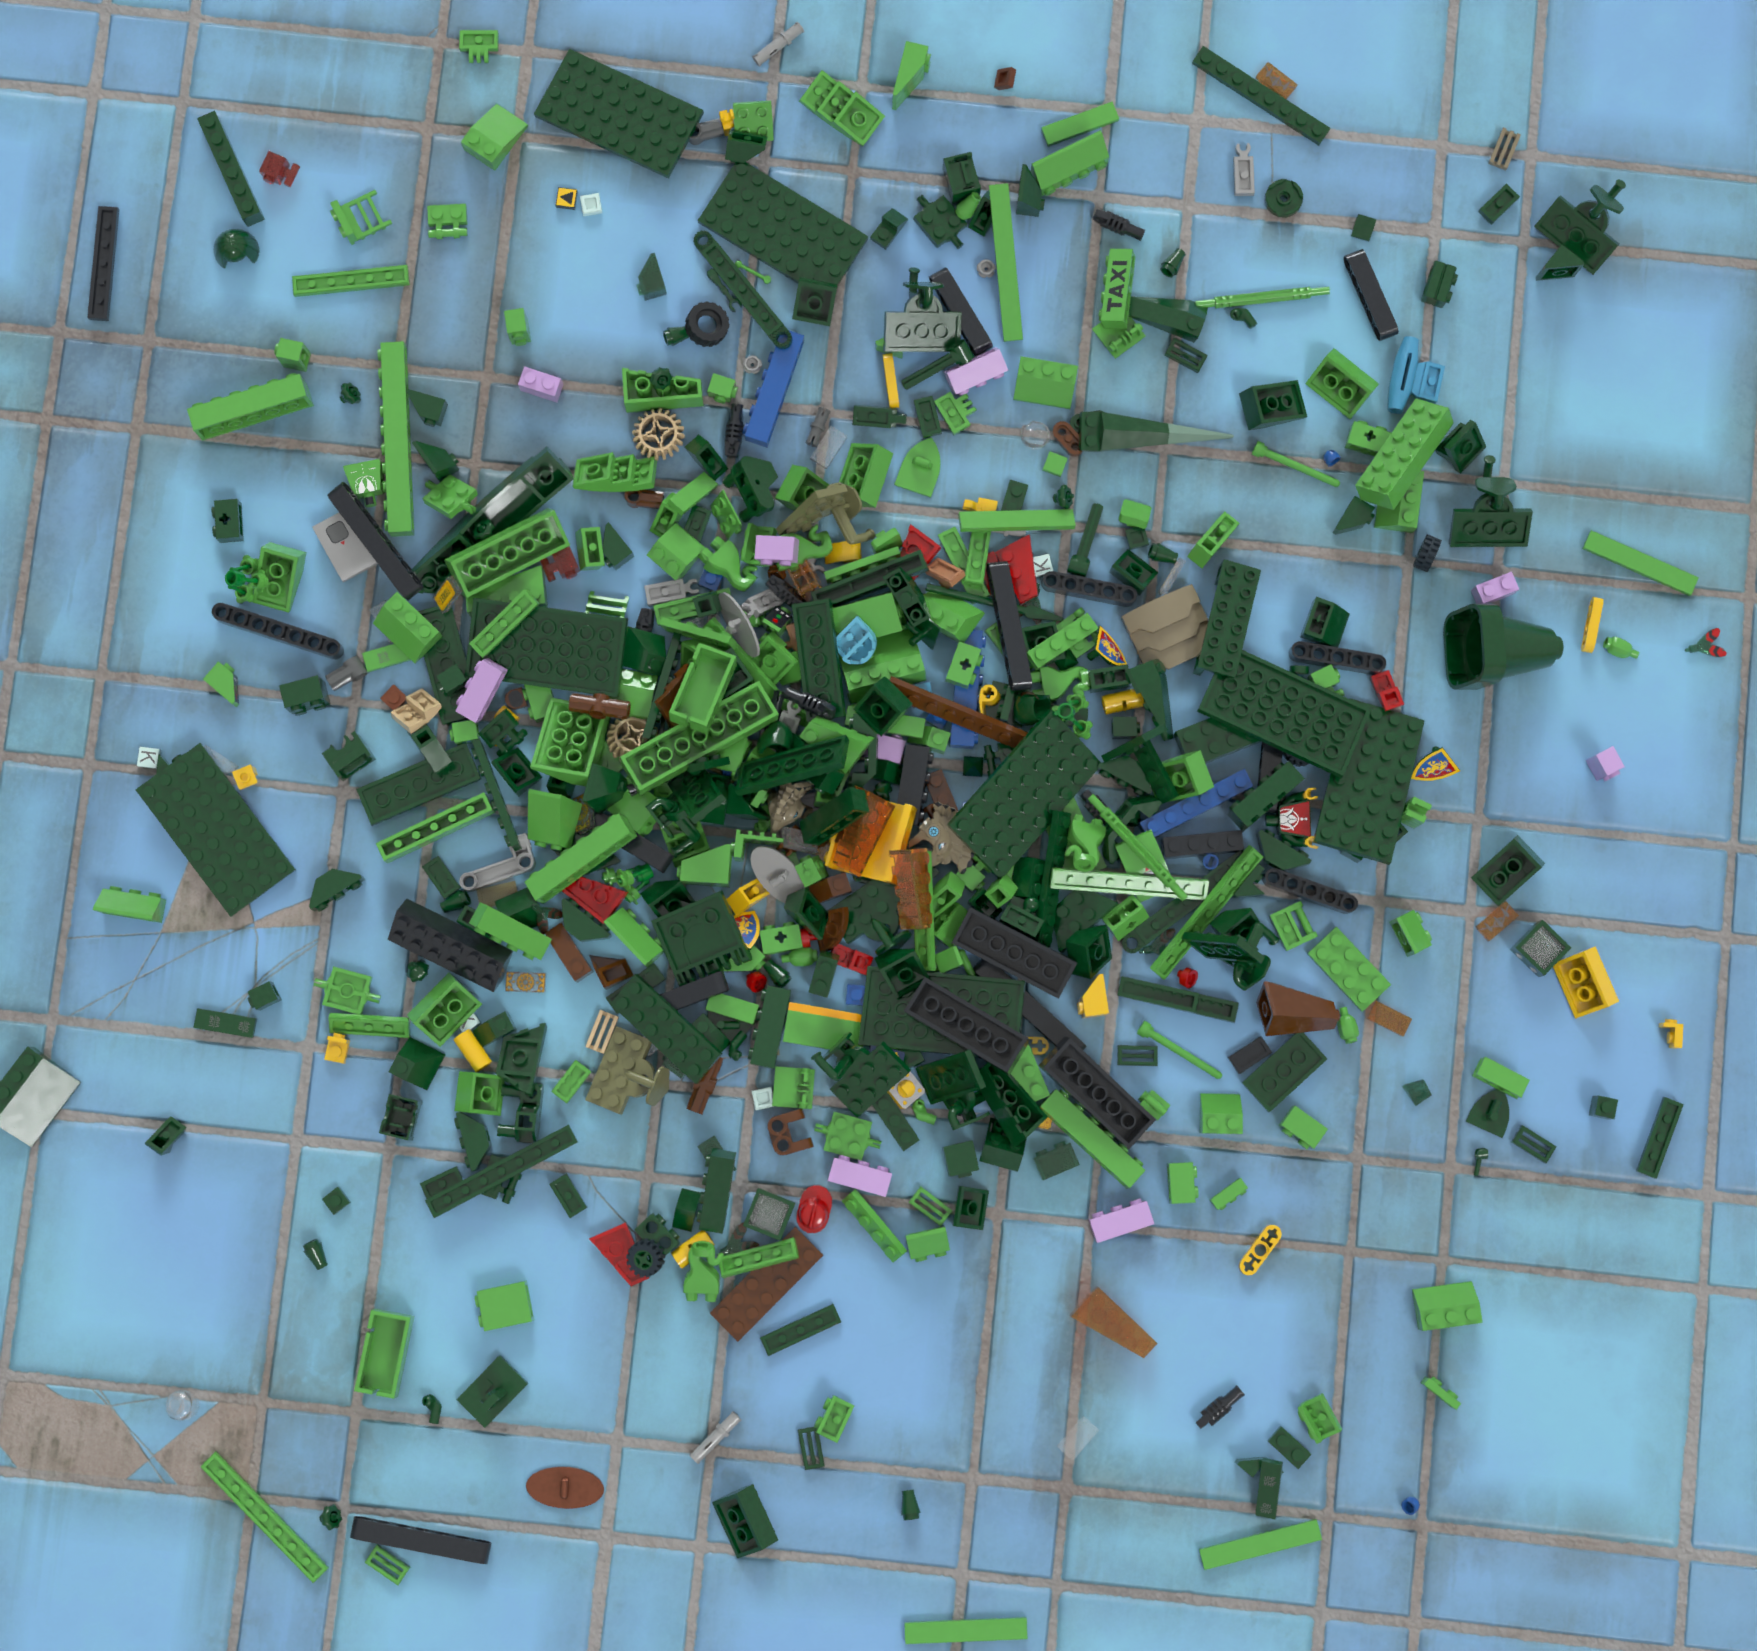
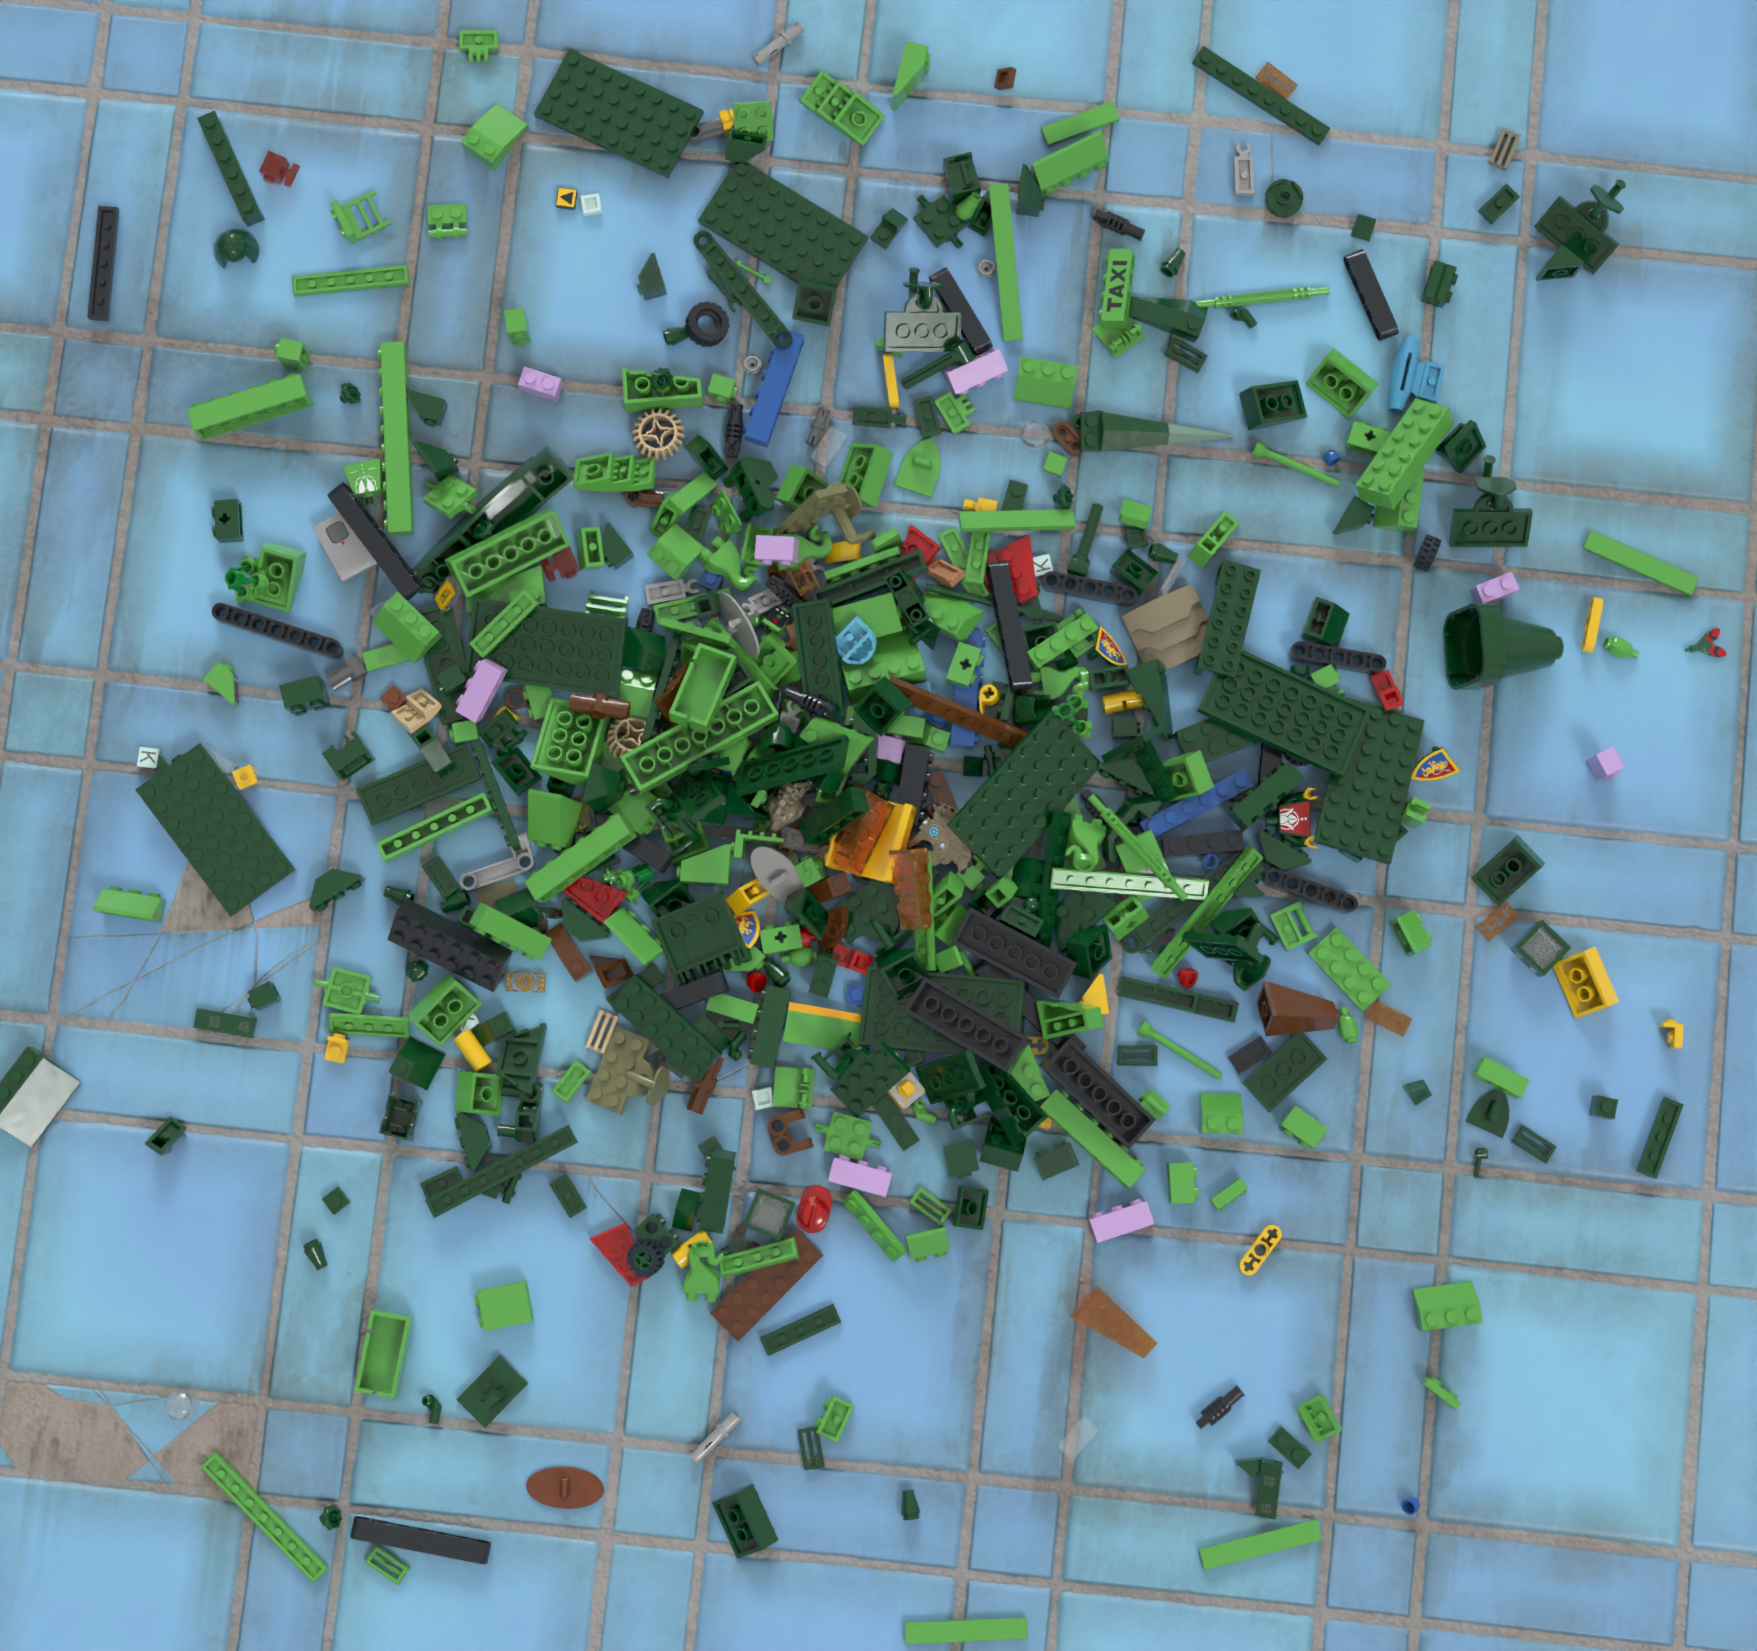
none -> dark green cone [383,886,415,906]
none -> bright green wedge [1036,998,1104,1040]

